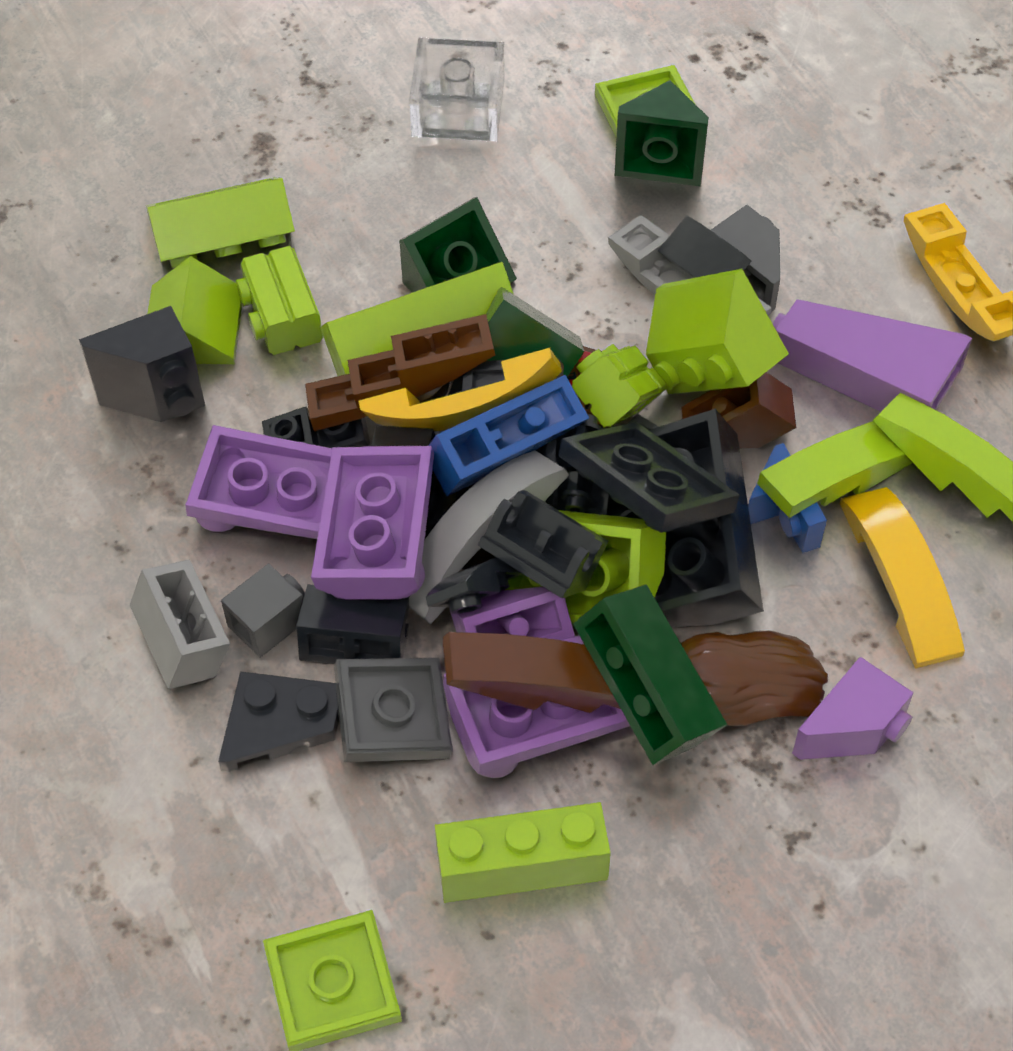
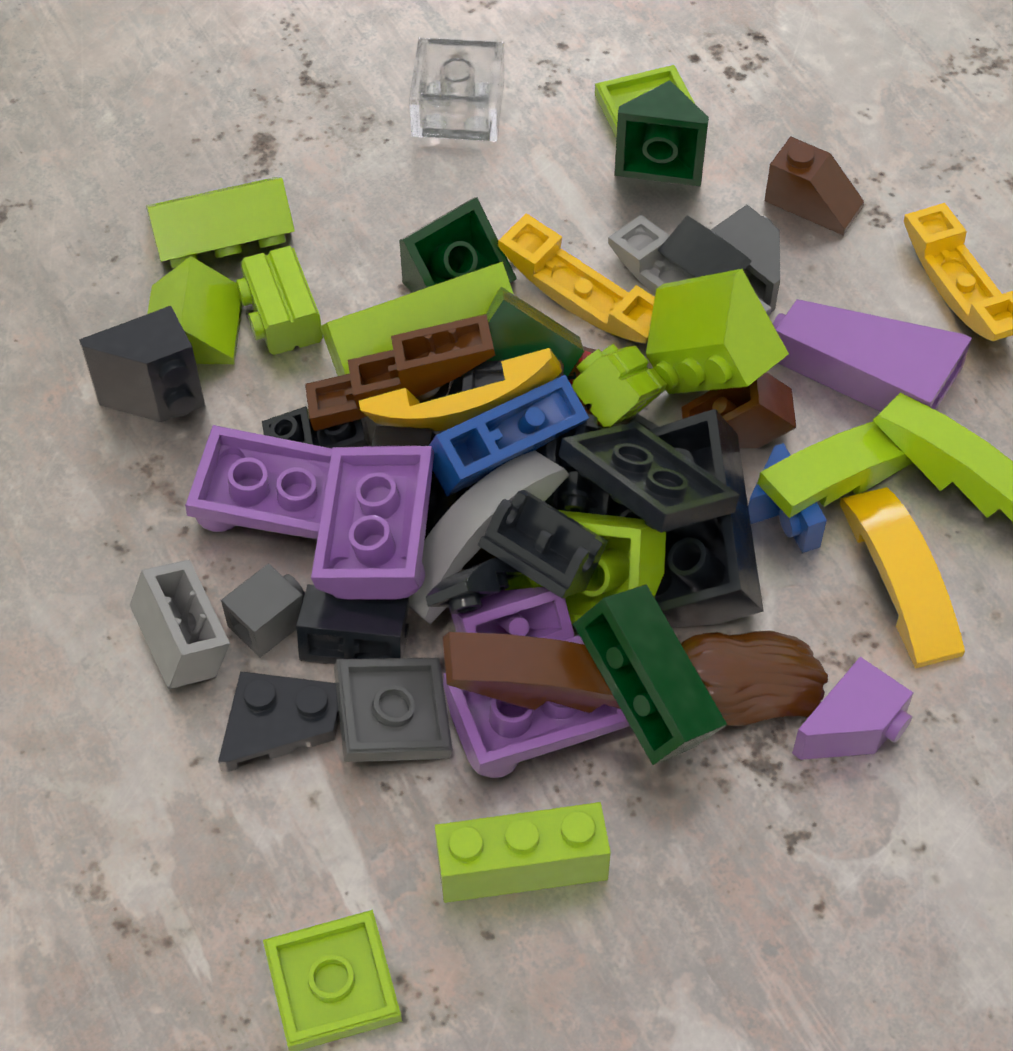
none -> yellow slope [498,213,655,344]
none -> reddish brown slope [764,136,864,236]

